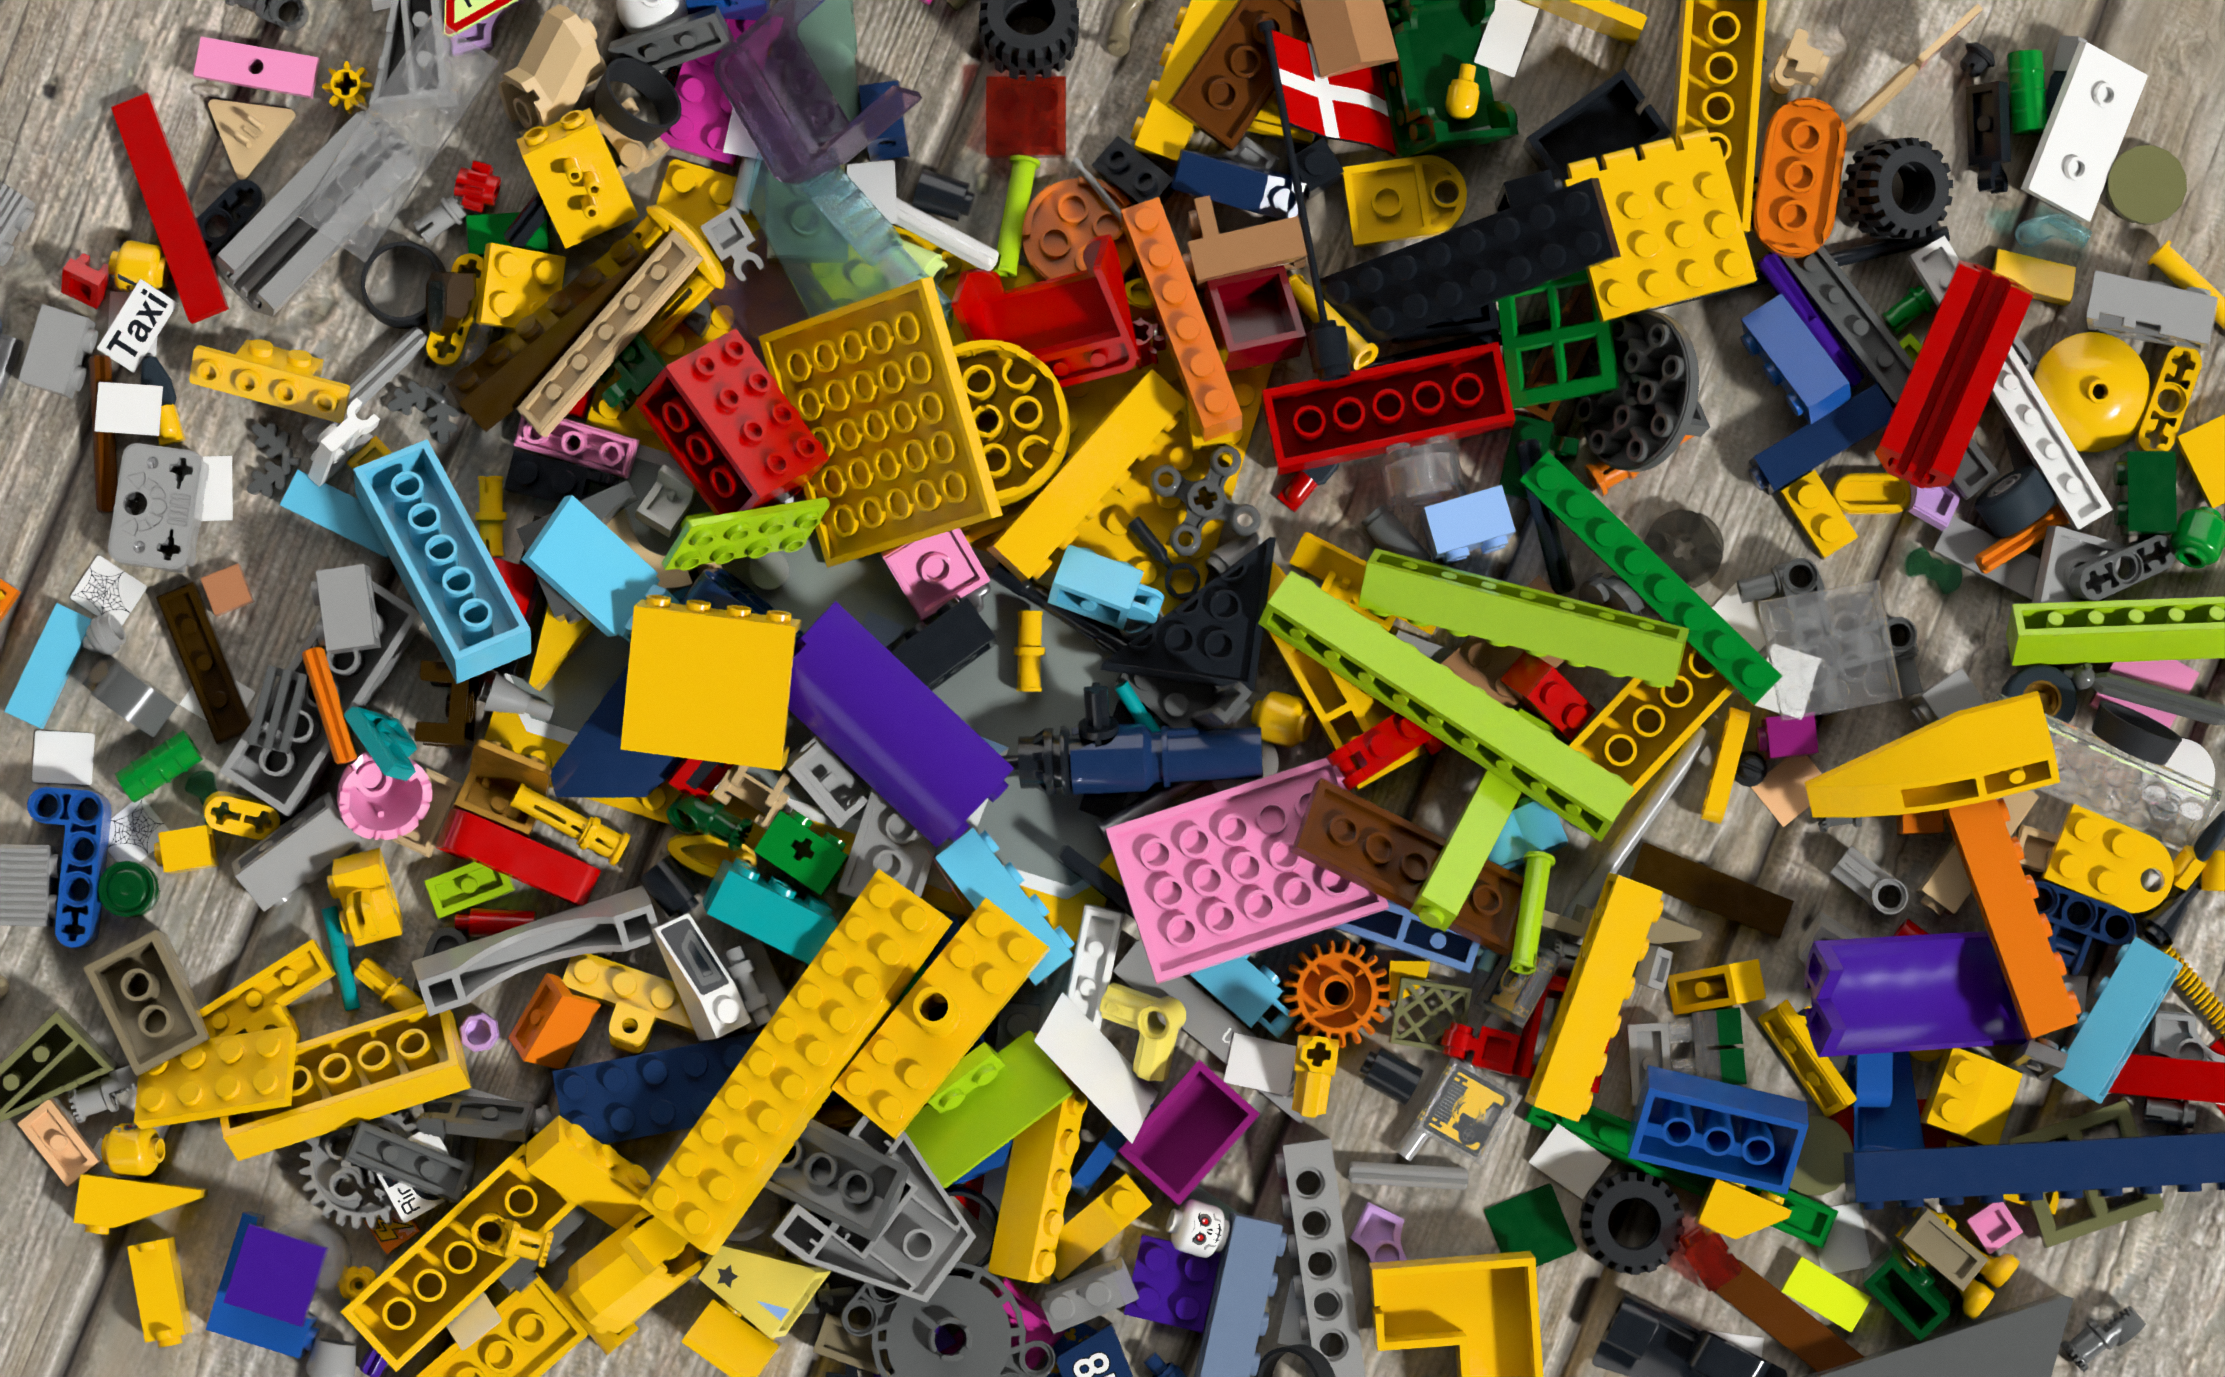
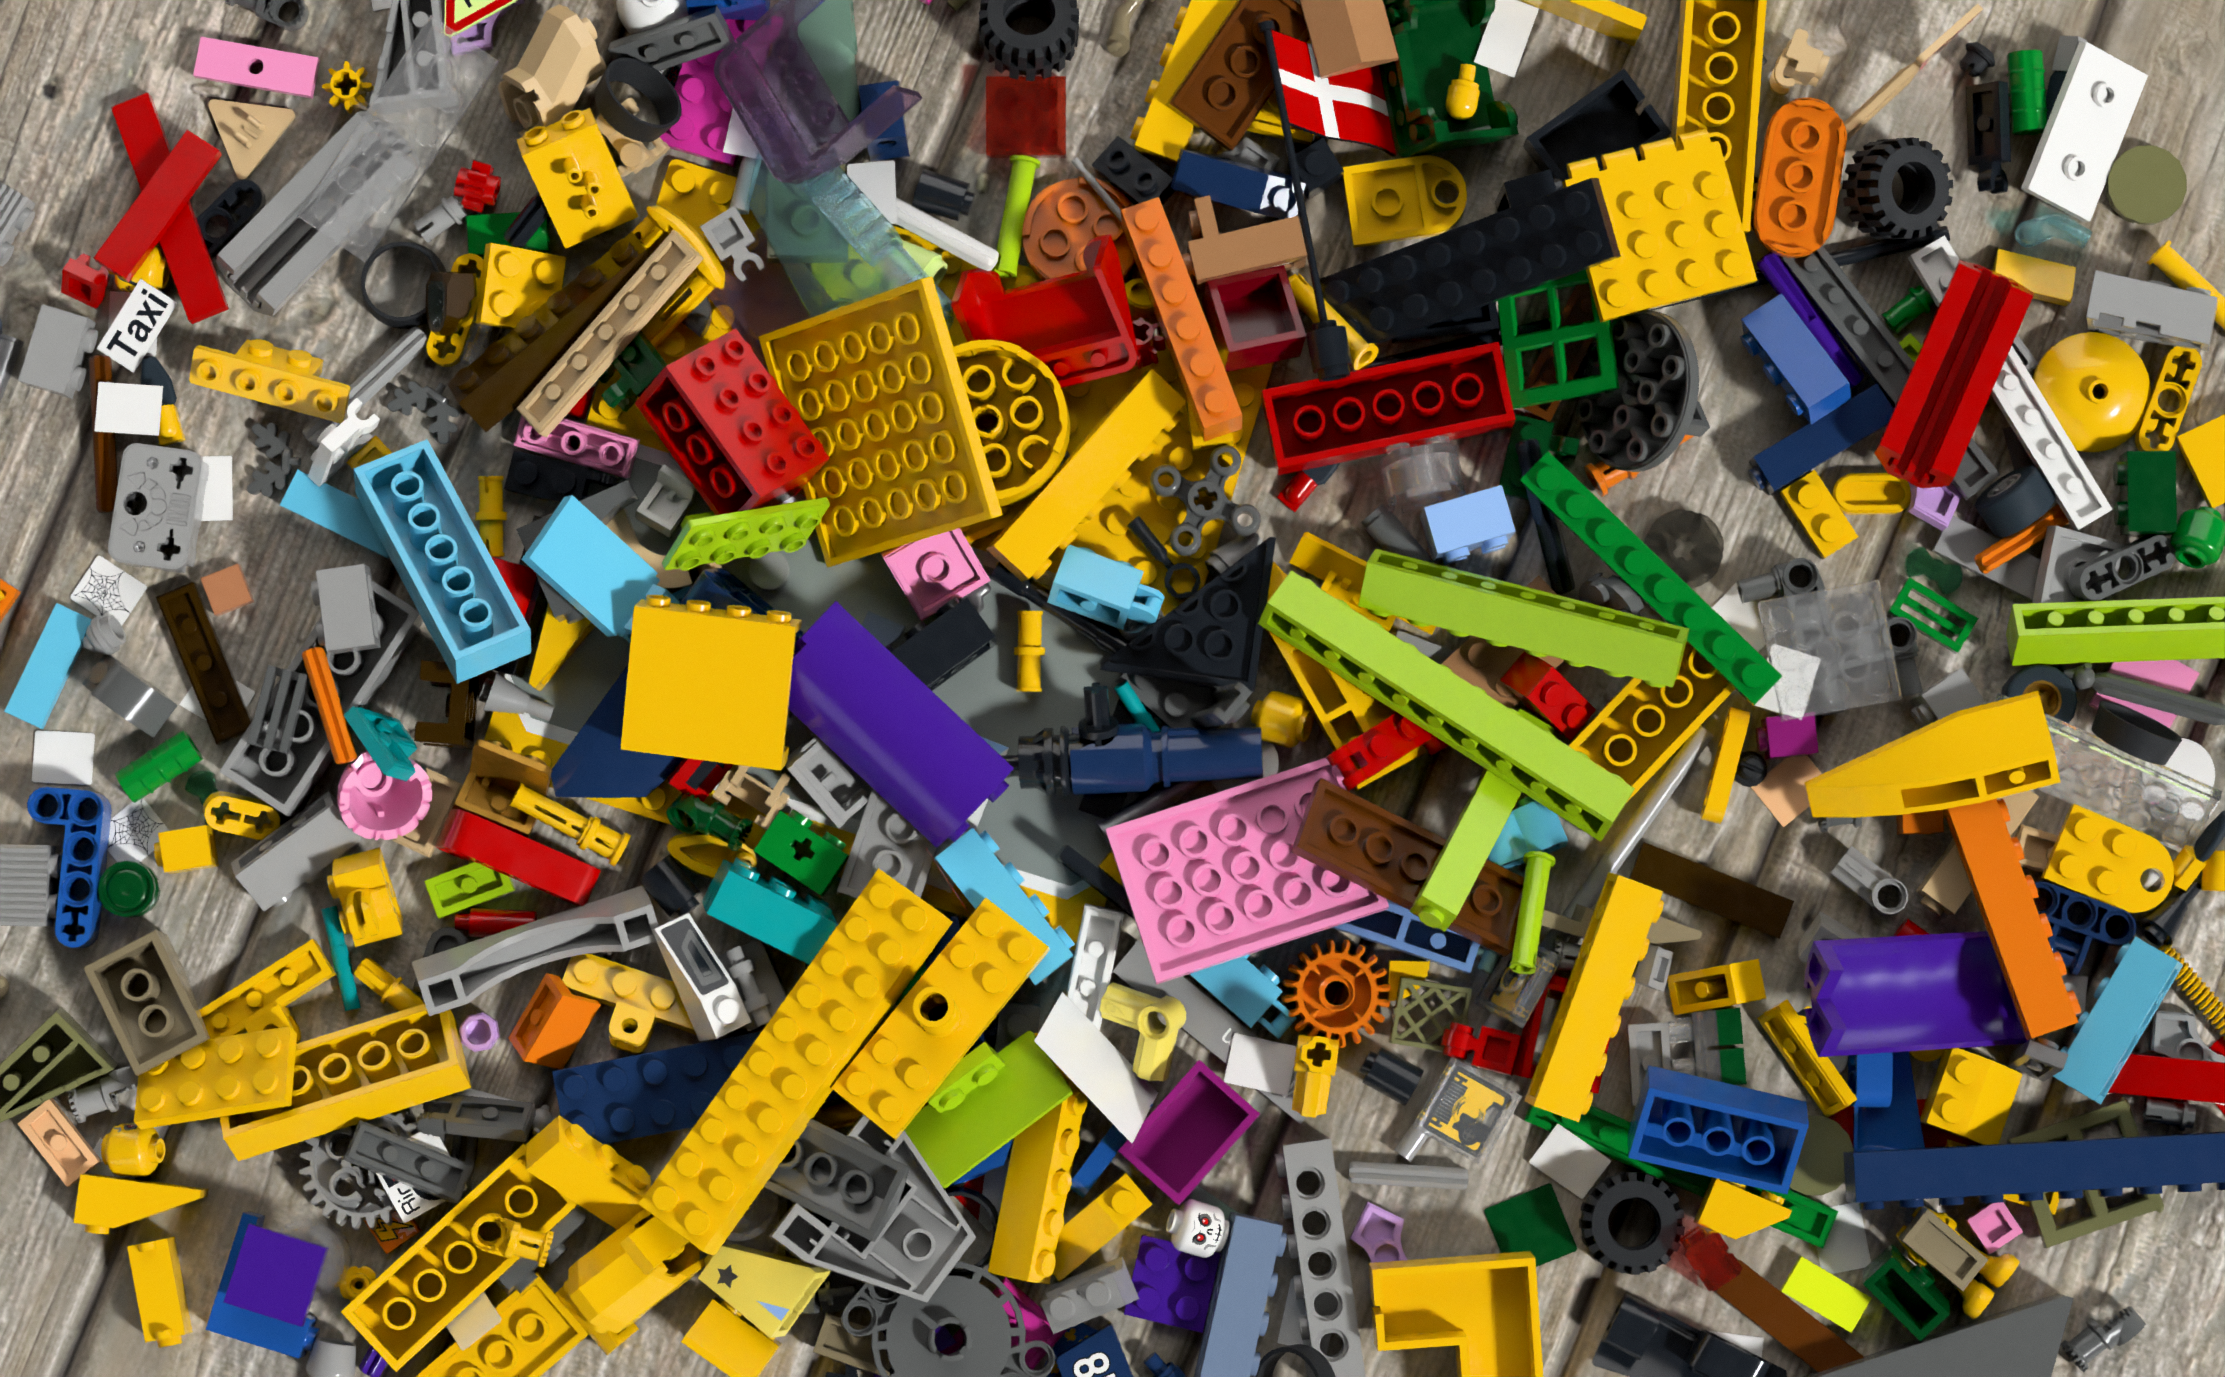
none -> red tile [93,130,222,283]
none -> green tile [1887,577,1979,654]

